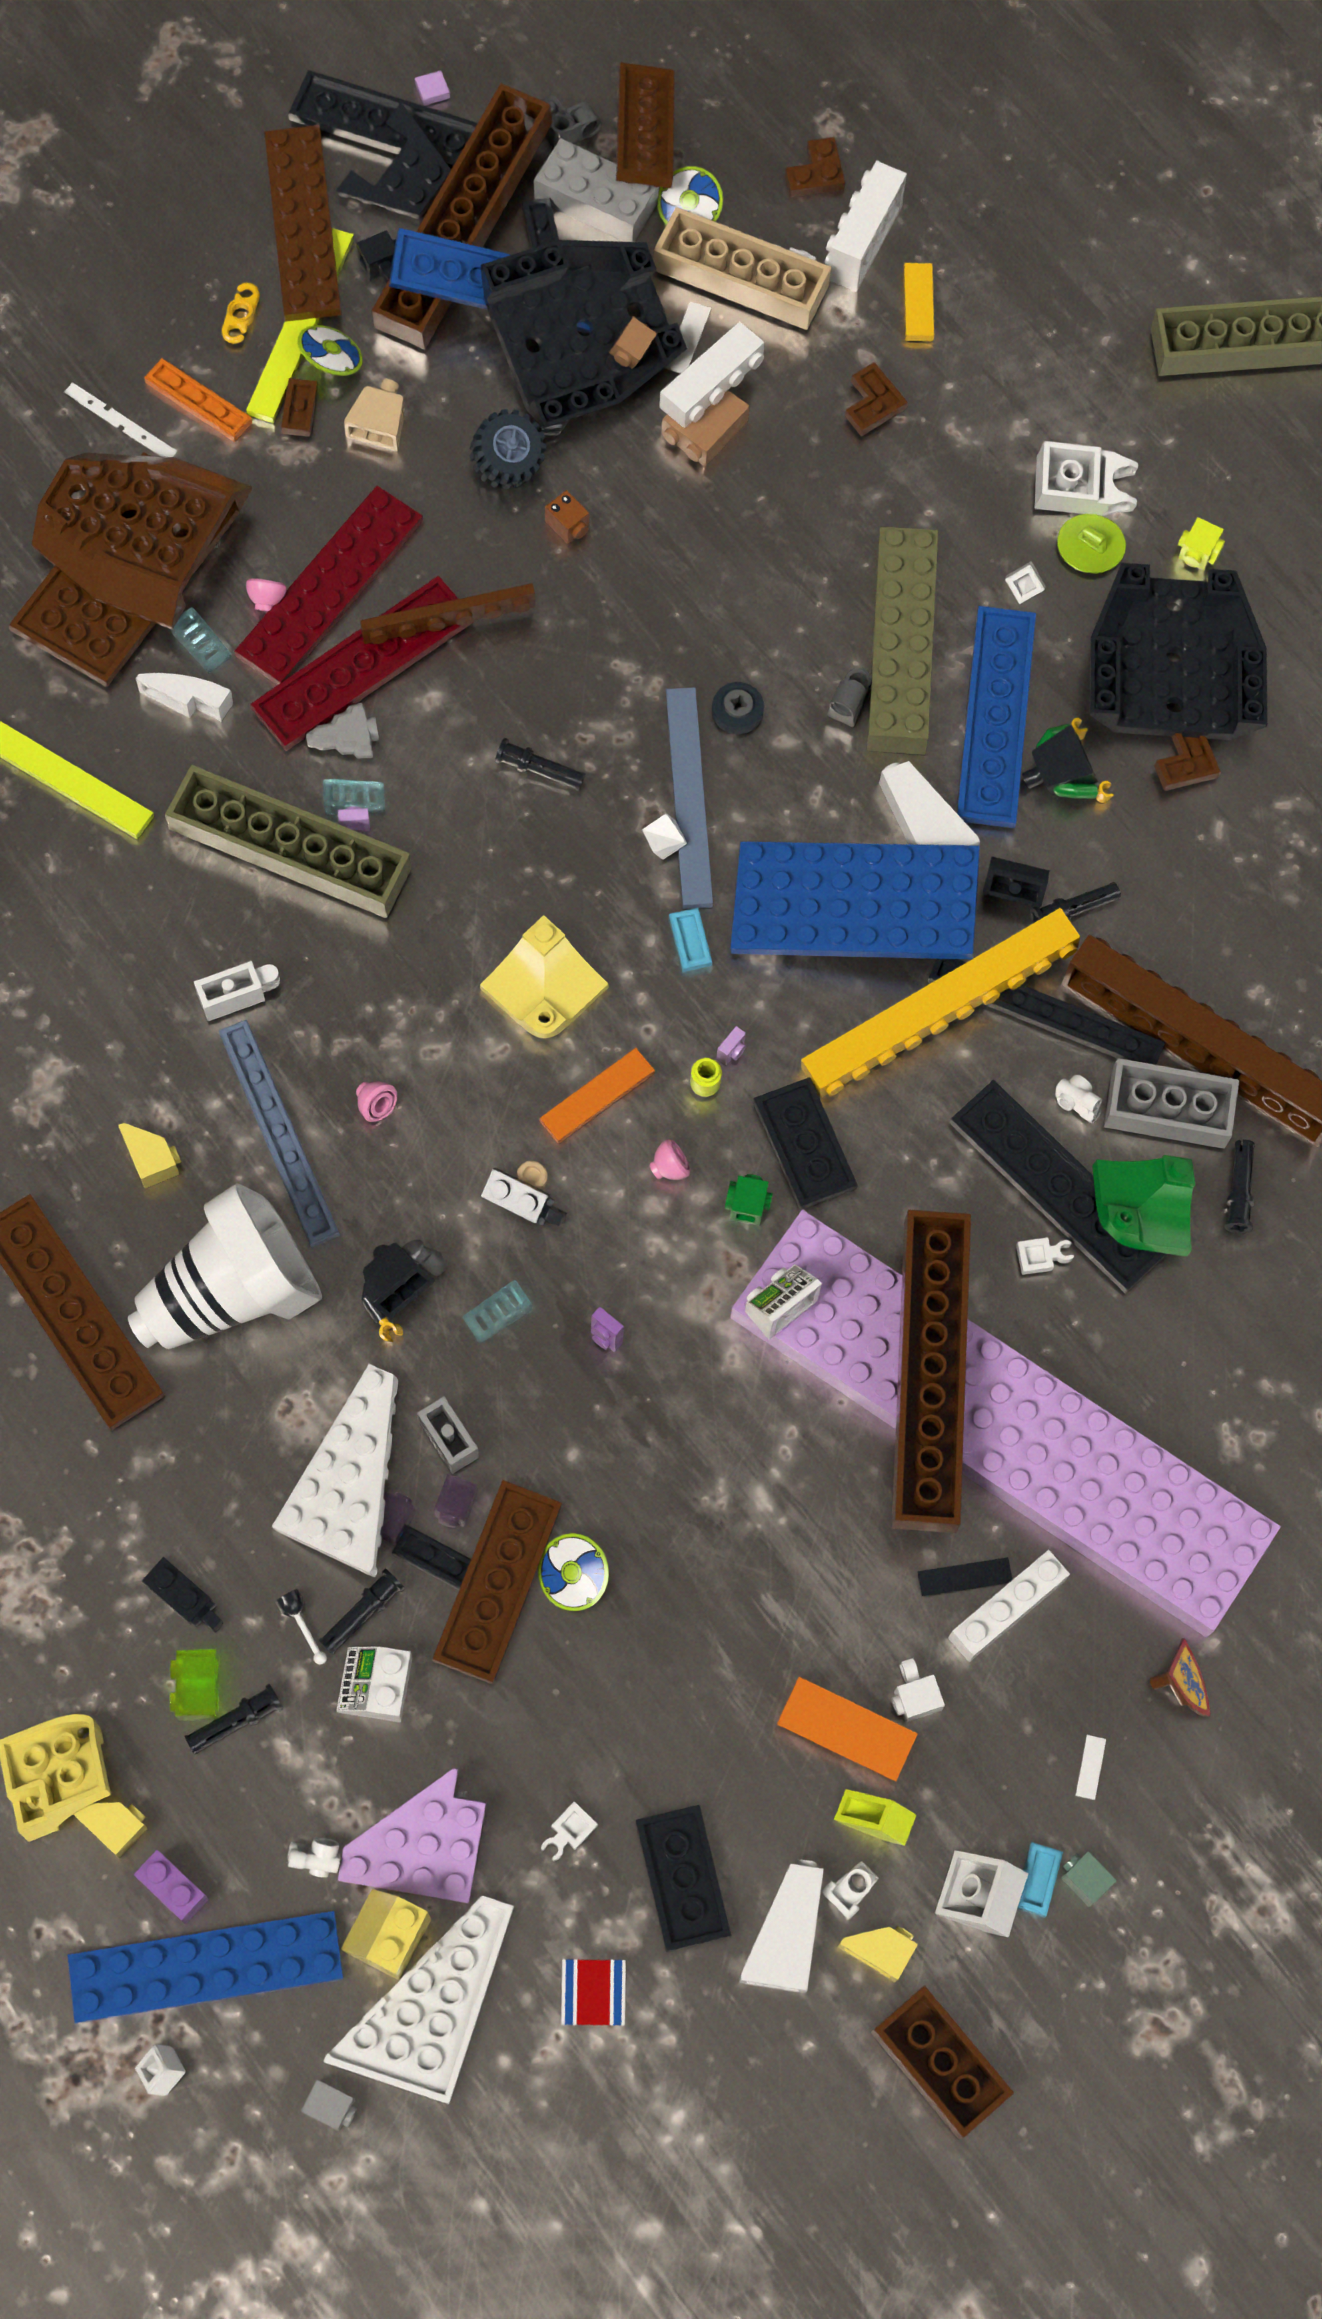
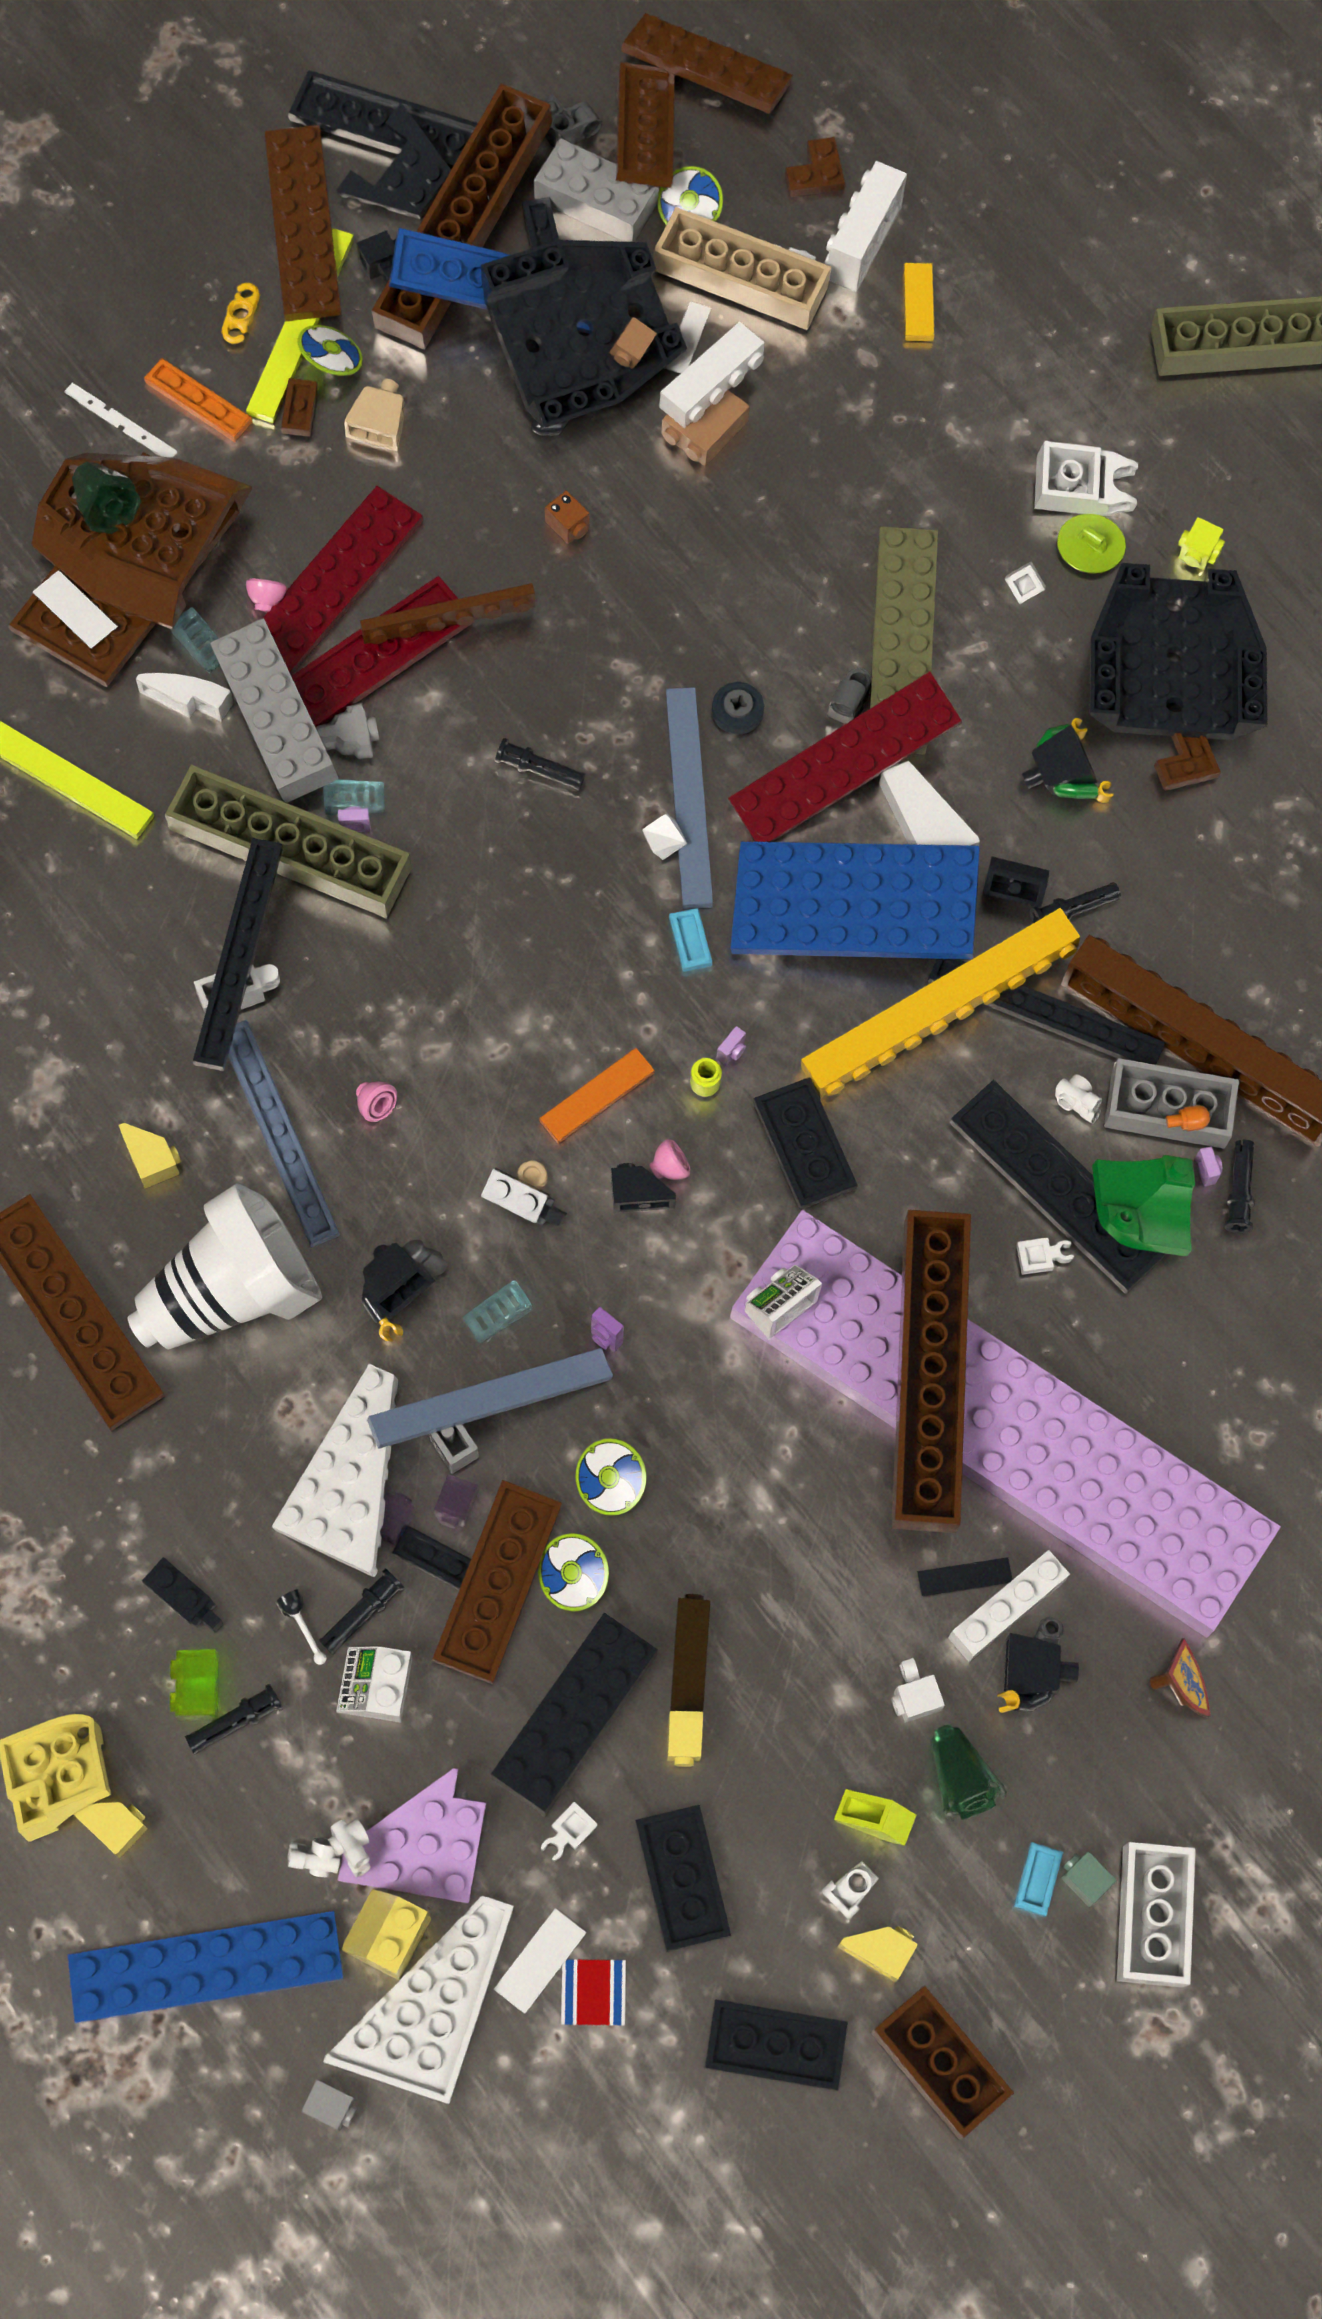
medium lavender brick [133,1850,209,1924] -> none
white slope [135,2044,186,2096] -> none
lavender tile [415,71,450,106] -> none
black wheel [470,409,546,489] -> none
light yellow slope [480,915,609,1038] -> none
green brick [725,1174,773,1226] -> none
white slope [739,1860,824,1993] -> none
orange brick [777,1677,918,1782] -> none
reddish brown plate [845,362,908,436] -> none
white slope [935,1850,1028,1937] -> none
blue plate [957,606,1036,828] -> none
white window [1075,1735,1106,1800] -> none
none -> white sticker [33,570,118,648]
none -> clear green cone [72,461,142,534]
none -> black plate [193,838,283,1071]
none -> light grey brick [210,618,339,803]
none -> white plate [329,1819,371,1877]
none -> sand blue tile [367,1348,613,1449]
none -> black brick [491,1612,658,1817]
none -> white sticker [494,1908,587,2014]
none -> shield [576,1438,647,1515]
none -> black slope [611,1163,676,1213]
none -> reddish brown plate [621,13,793,114]
none -> light yellow slope [667,1711,703,1767]
none -> dark brown brick [670,1594,711,1712]
none -> black plate [704,1999,848,2091]
none -> dark red plate [728,671,962,842]
none -> clear green cone [930,1725,1007,1821]
none -> black torso [997,1617,1079,1713]
none -> white brick [1117,1842,1195,1988]
none -> orange cylinder [1166,1105,1210,1132]
none -> lavender plate [1194,1146,1223,1187]

